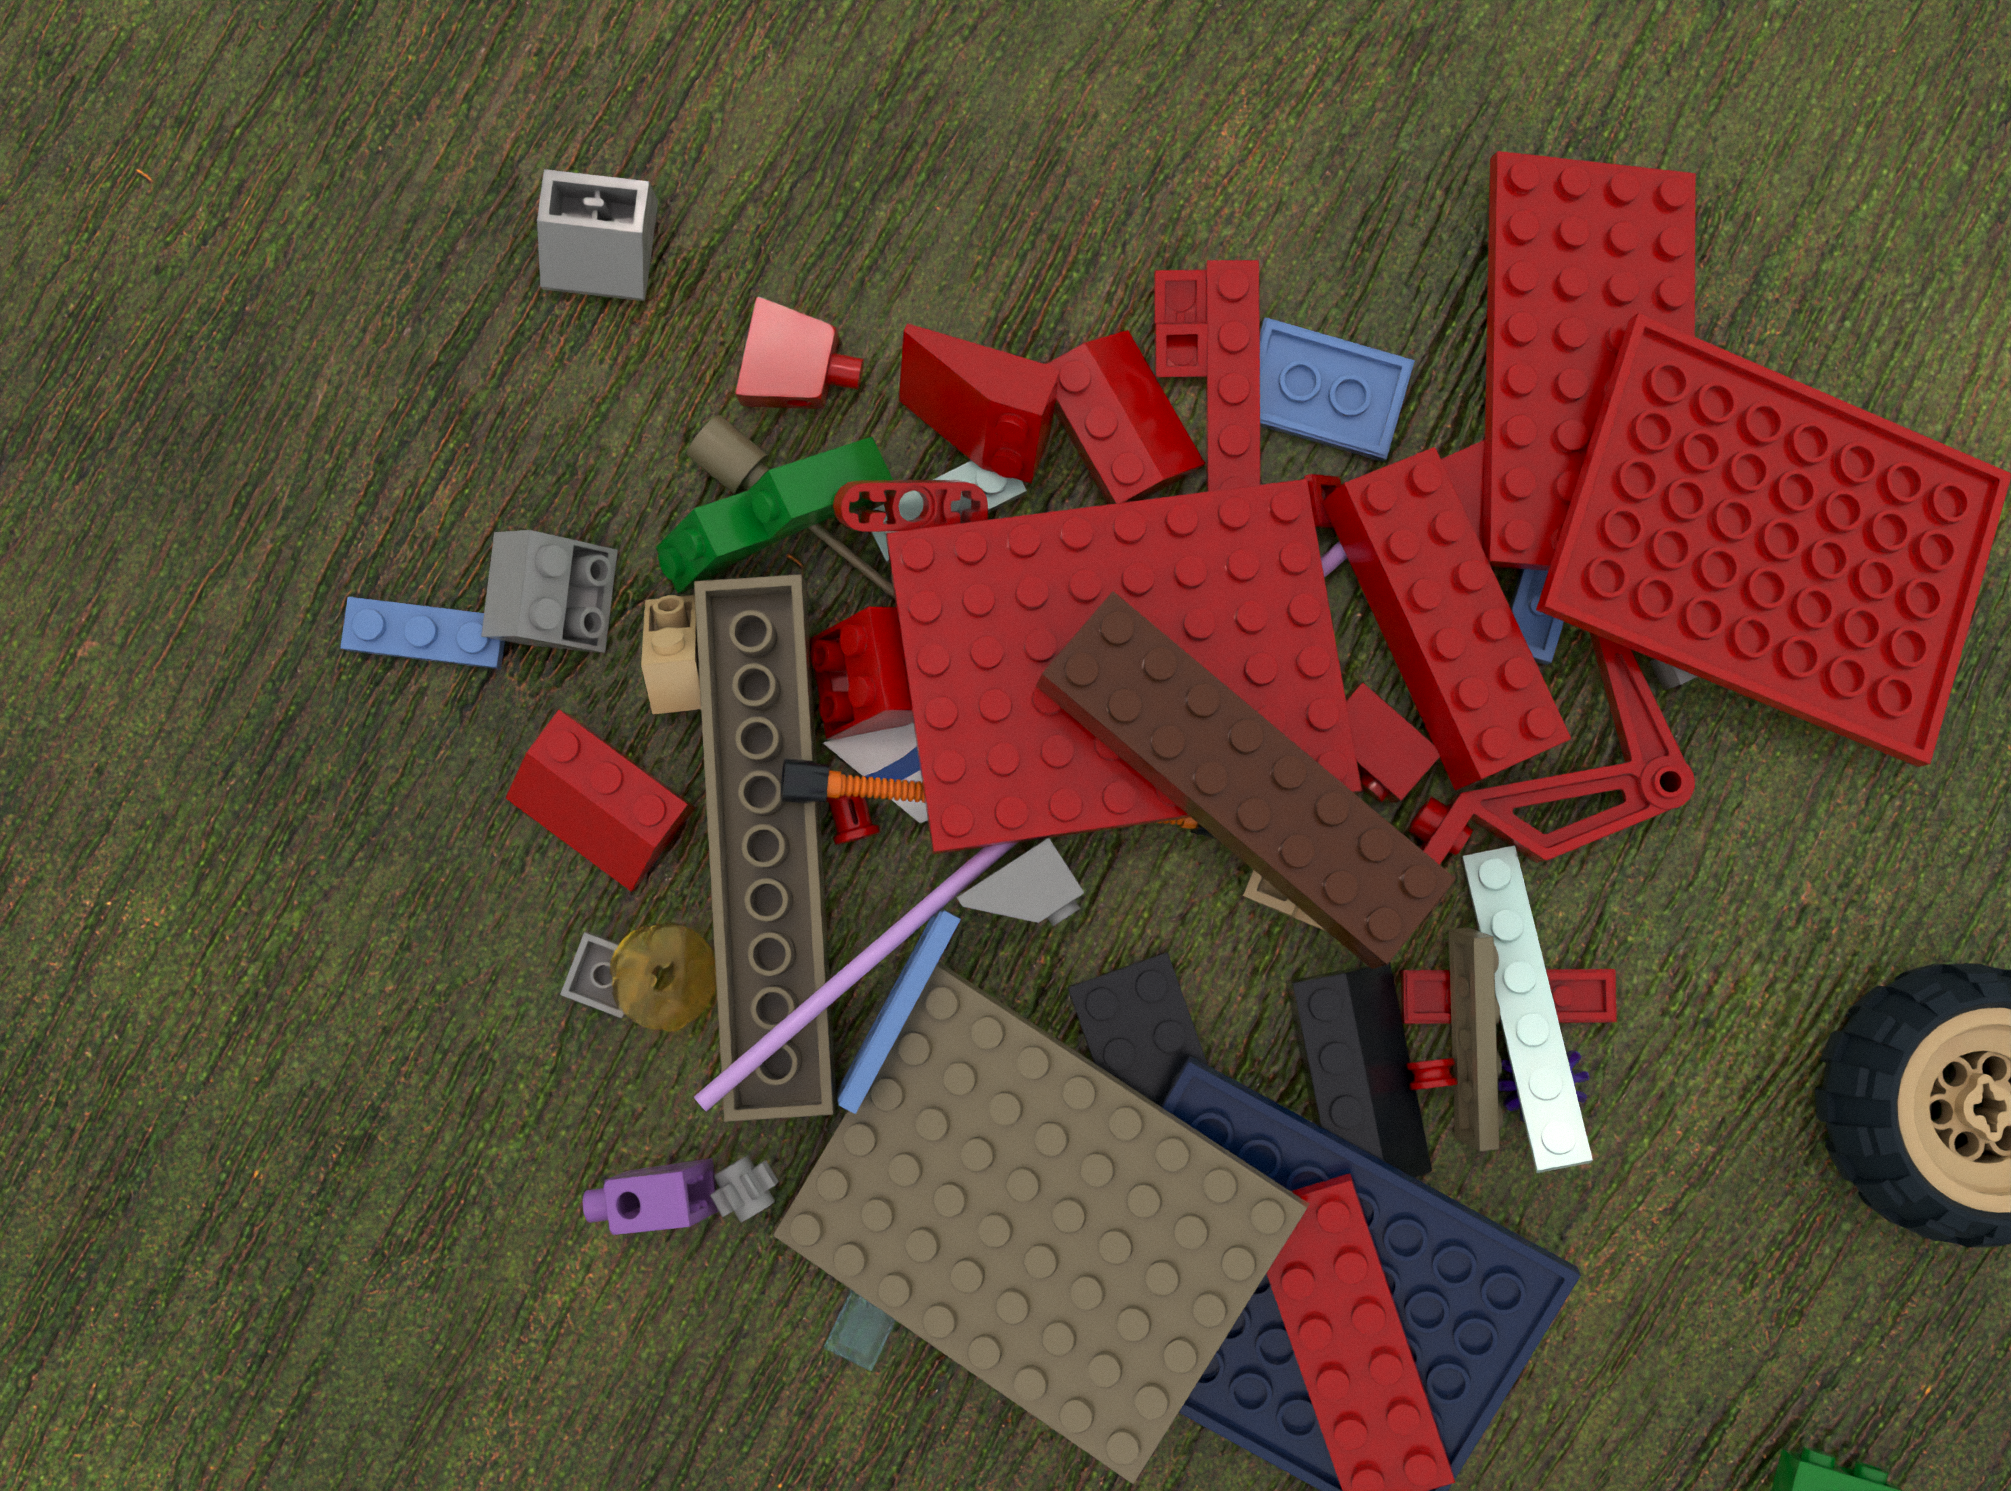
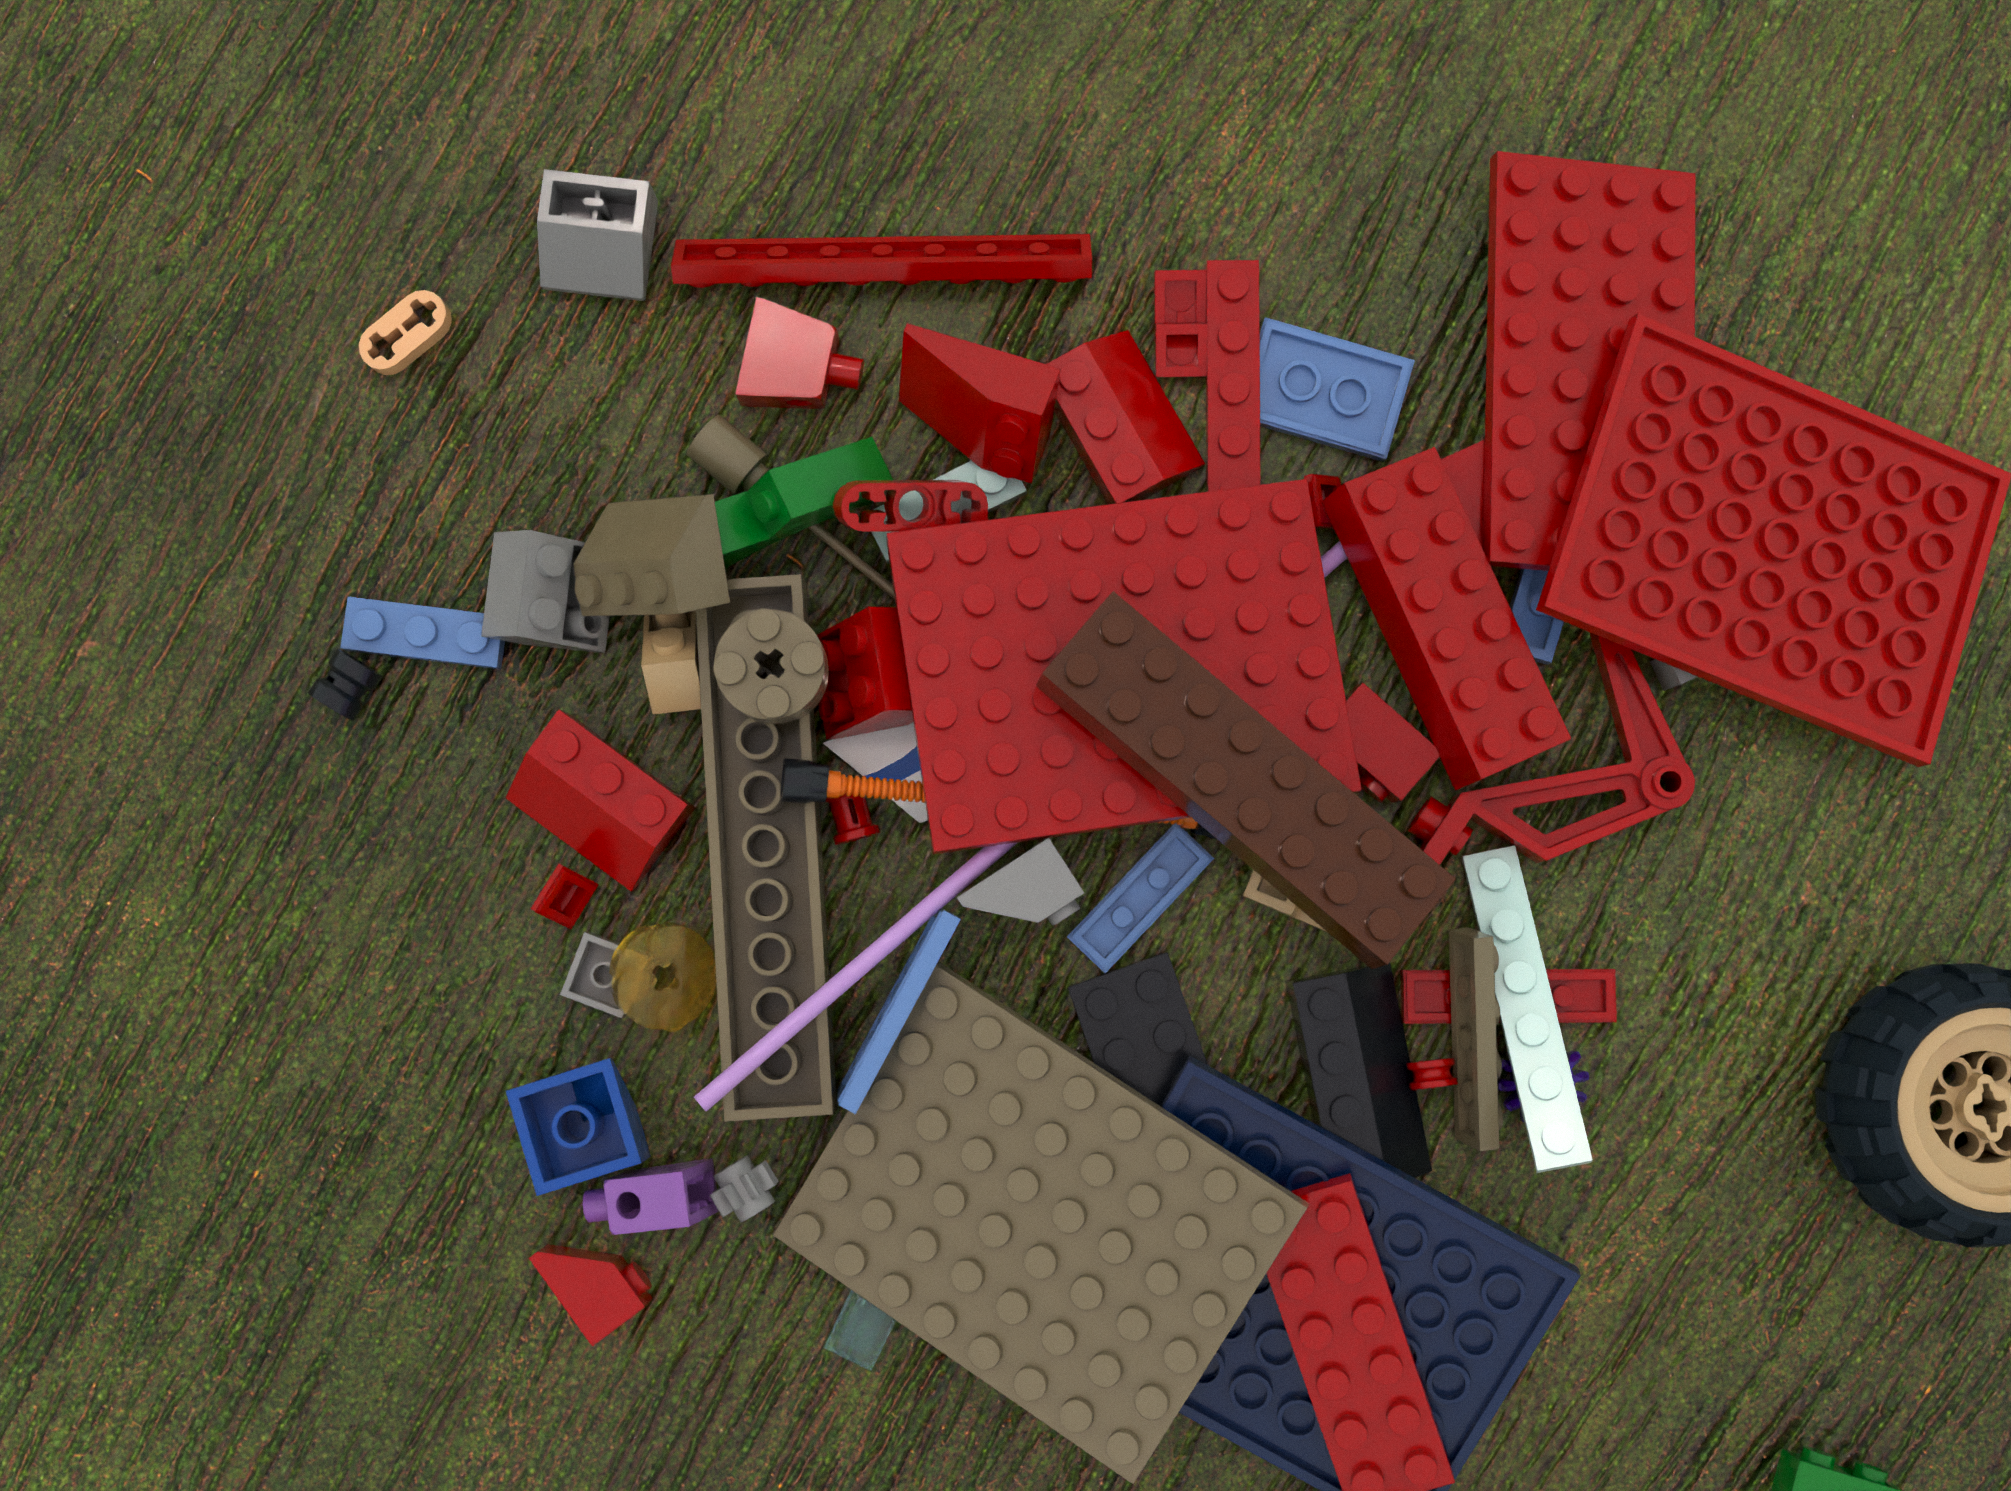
none -> black wheel [308,648,383,721]
none -> light nougat beam [359,290,452,375]
none -> blue slope [506,1058,651,1196]
none -> red slope [529,1244,653,1346]
none -> red slope [531,863,599,929]
none -> dark tan slope [573,494,730,616]
none -> red plate [671,234,1092,288]
none -> dark tan brick [713,608,829,724]
none -> medium blue tile [1067,823,1214,973]

